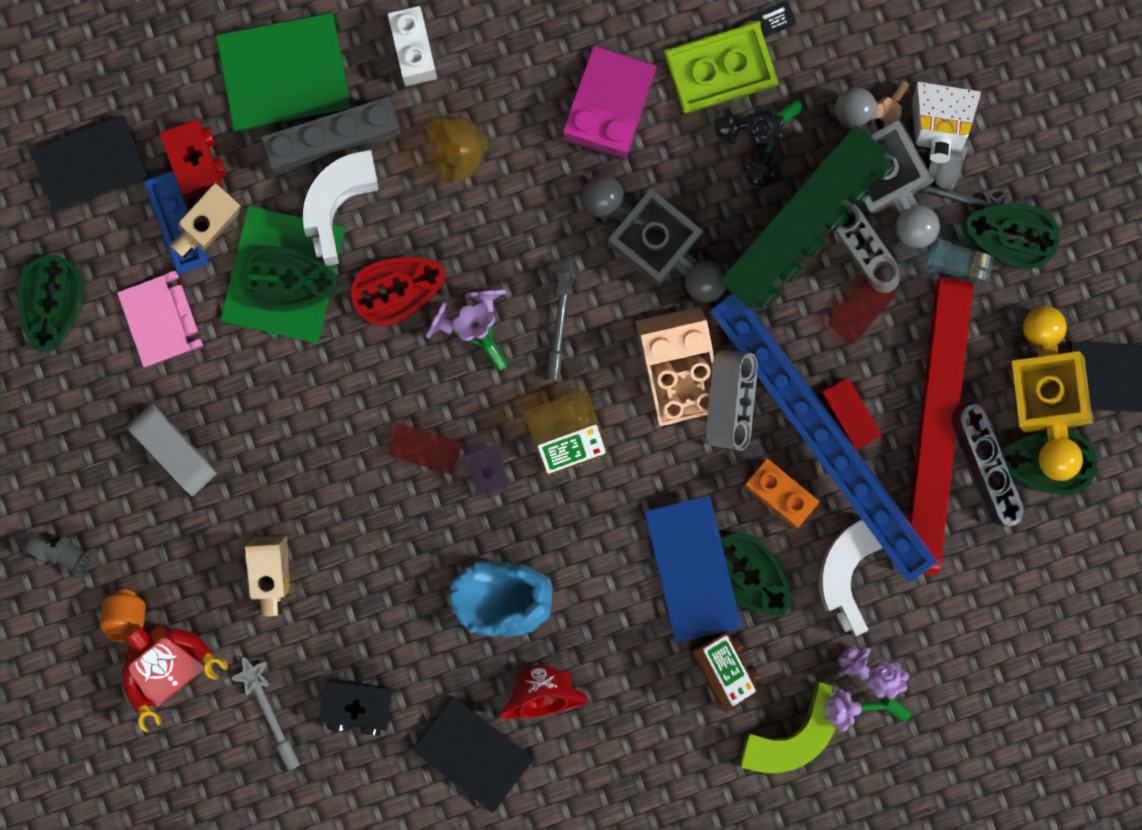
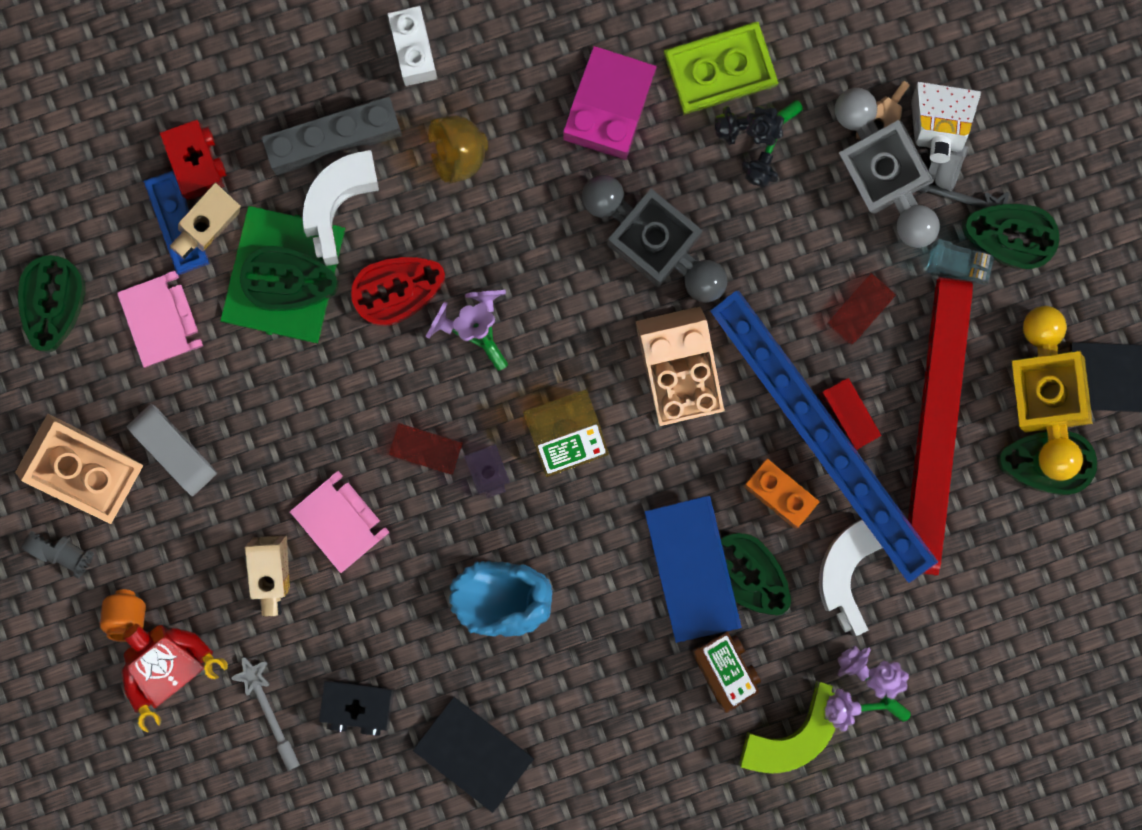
black tile [31,115,149,214] -> none
green piece [216,13,351,132] -> none
red hat [500,665,589,719] -> none
dark grey piece [546,260,576,381] -> none
light grey beam [706,350,758,450] -> none
dark green brick [720,125,895,309] -> none
black sticker [733,1,797,38] -> none
light grey beam [835,204,900,293] -> none
black beam [952,404,1024,526] -> none
none -> light nougat slope [15,414,144,524]
none -> bright pink piece [290,471,390,573]

